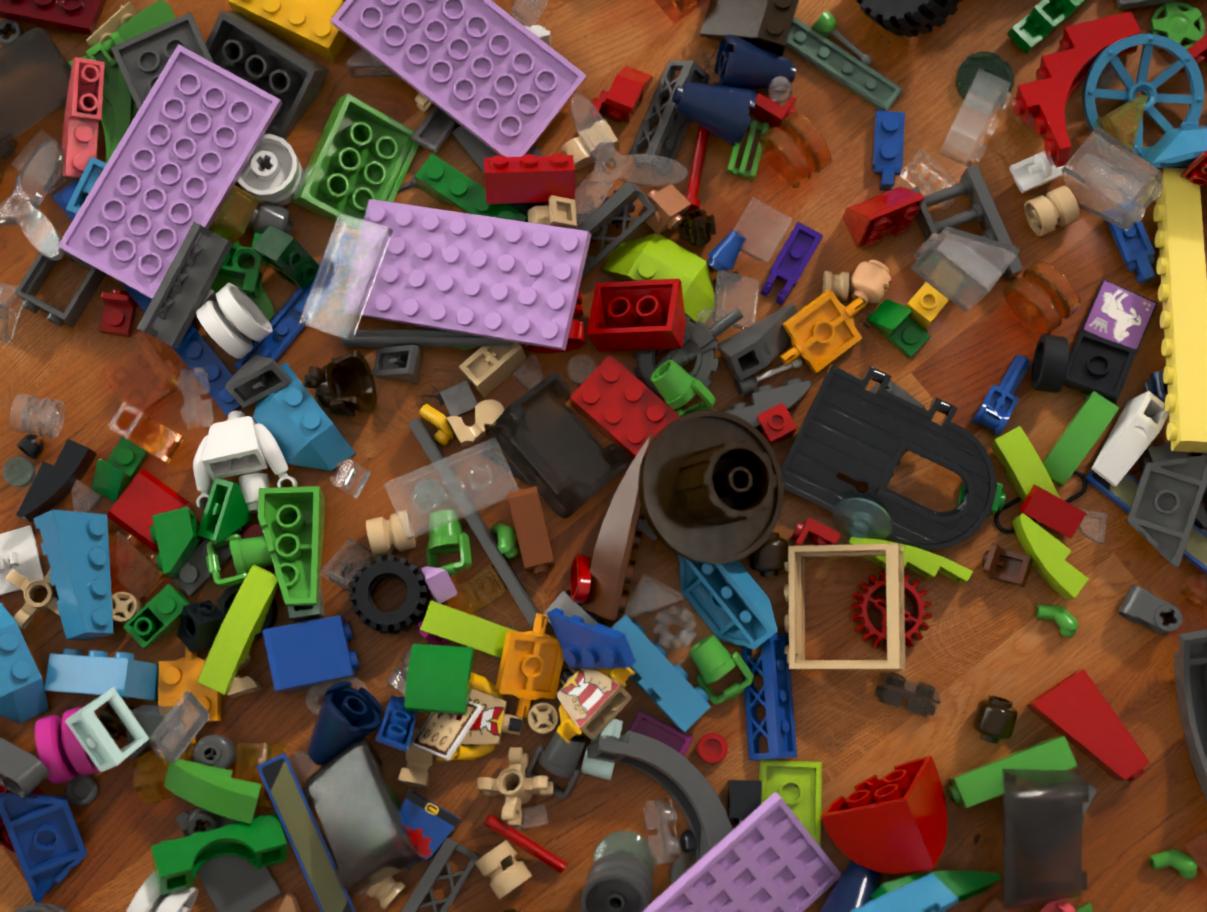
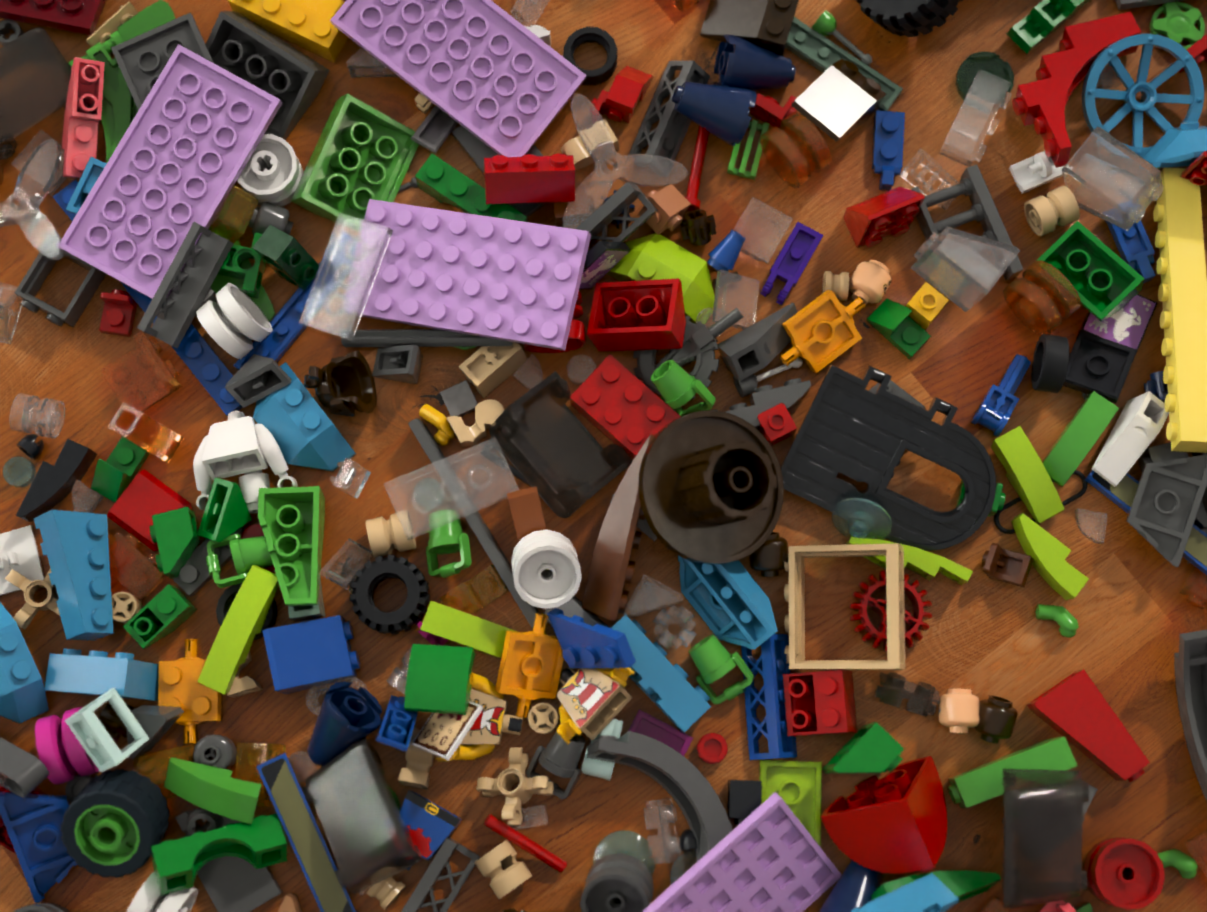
clear slope [150,691,210,763] -> none
clear hinge [177,367,215,429] -> none
black brick [177,600,225,653] -> none
lavender slope [420,566,457,603] -> none
bright green arm [492,522,519,559] -> none
tan leg [527,195,577,229] -> none
red tile [570,553,591,604] -> none
clear hinge [769,76,792,103] -> none
red bracket [791,517,841,546] -> none
red tile [1019,484,1086,539] -> none
clear yellow slope [1096,95,1148,157] -> none
dark grey piece [1118,585,1183,634] -> none
none -> black wheel [61,769,170,878]
none -> white wheel [511,530,582,609]
none -> black tyre [563,27,617,86]
none -> tile [579,241,631,289]
none -> red slope [783,669,857,736]
none -> slope [791,59,886,142]
none -> green slope [822,722,905,774]
none -> light nougat head [939,689,980,734]
none -> green slope [1035,221,1145,322]
none -> red wheel [1083,837,1165,910]

